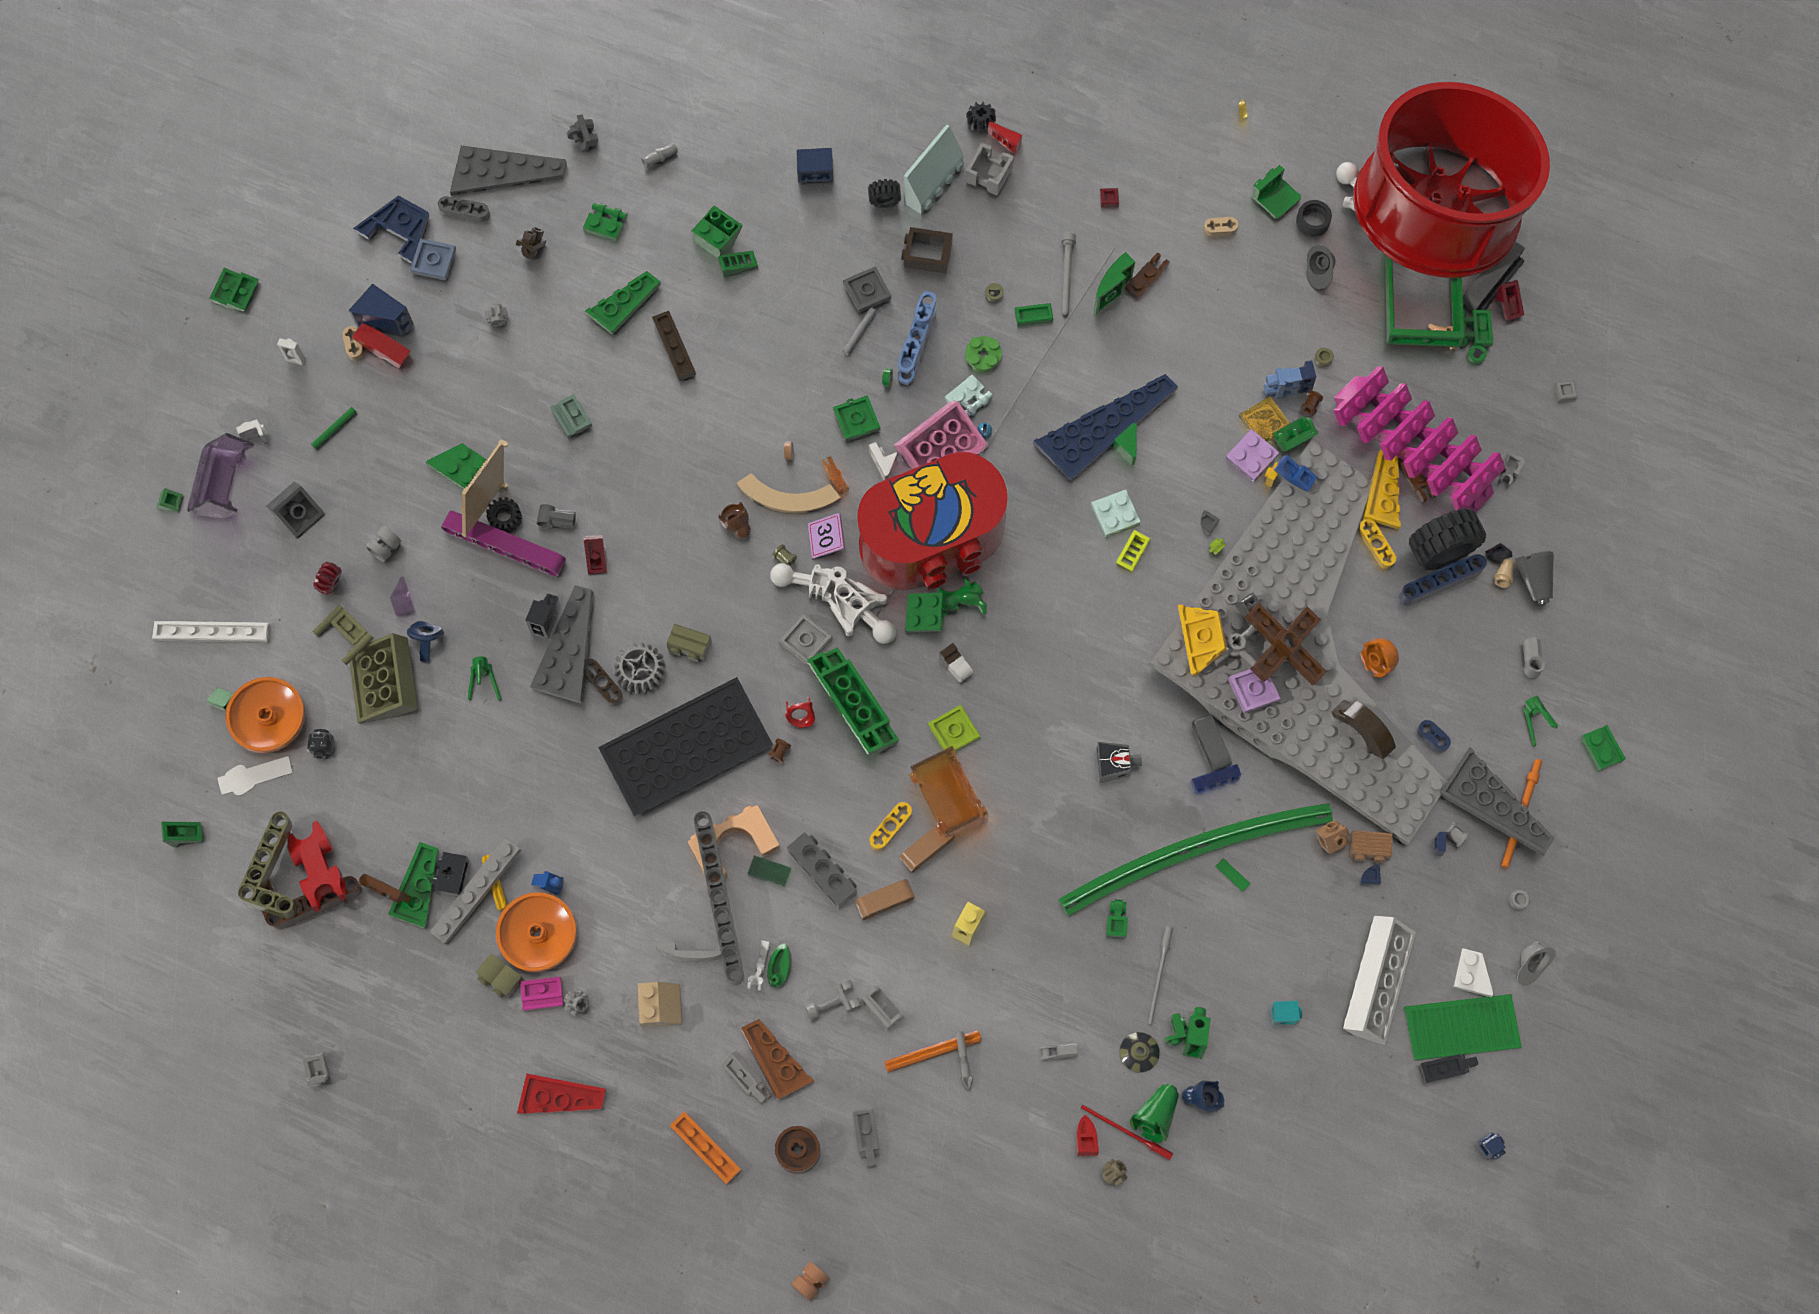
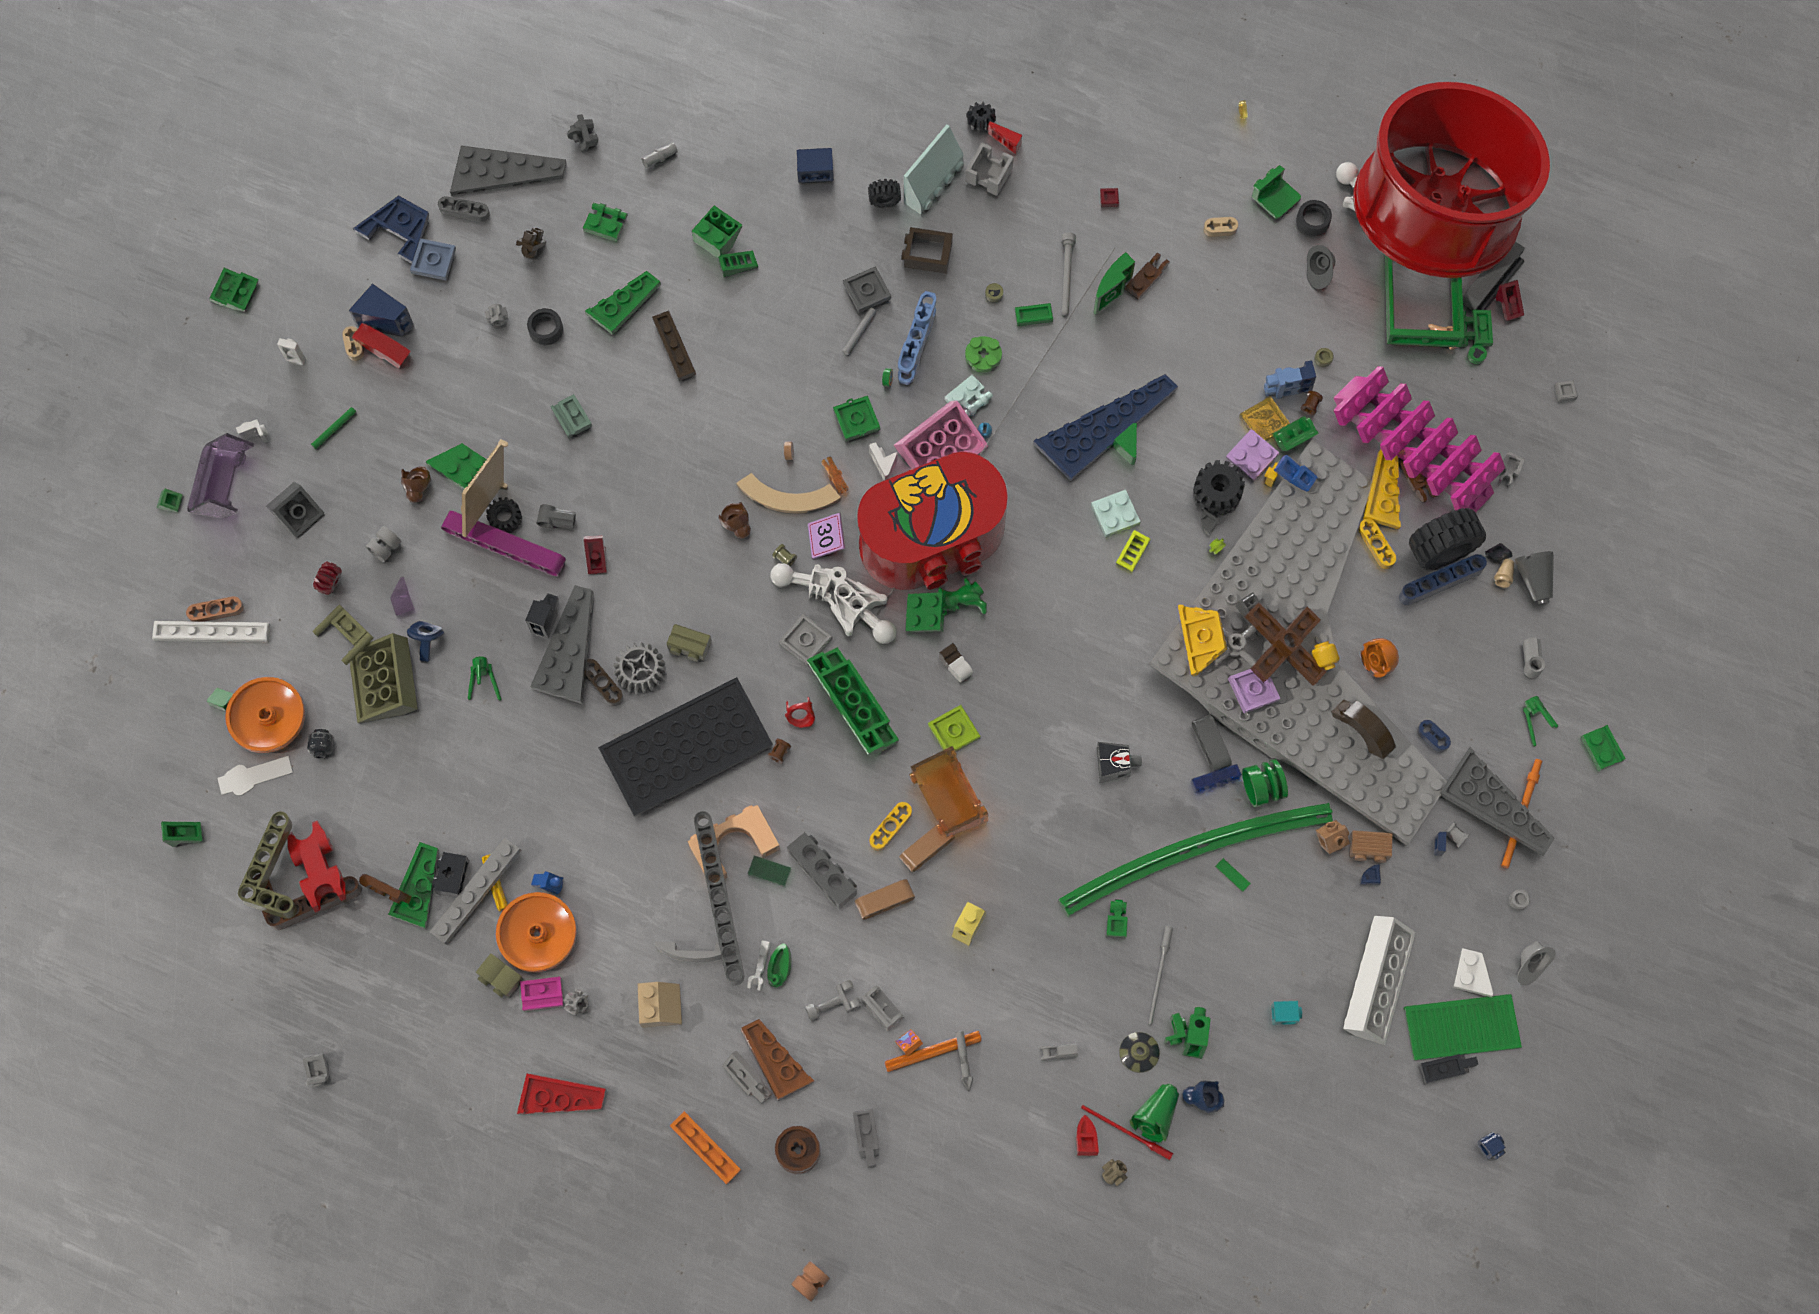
none -> nougat beam [186,596,244,622]
none -> reddish brown piece [401,466,431,503]
none -> black tyre [527,308,563,345]
none -> orange tile [895,1029,923,1056]
none -> black wheel [1193,460,1245,515]
none -> green wheel [1242,759,1288,807]
none -> yellow head [1311,641,1340,670]

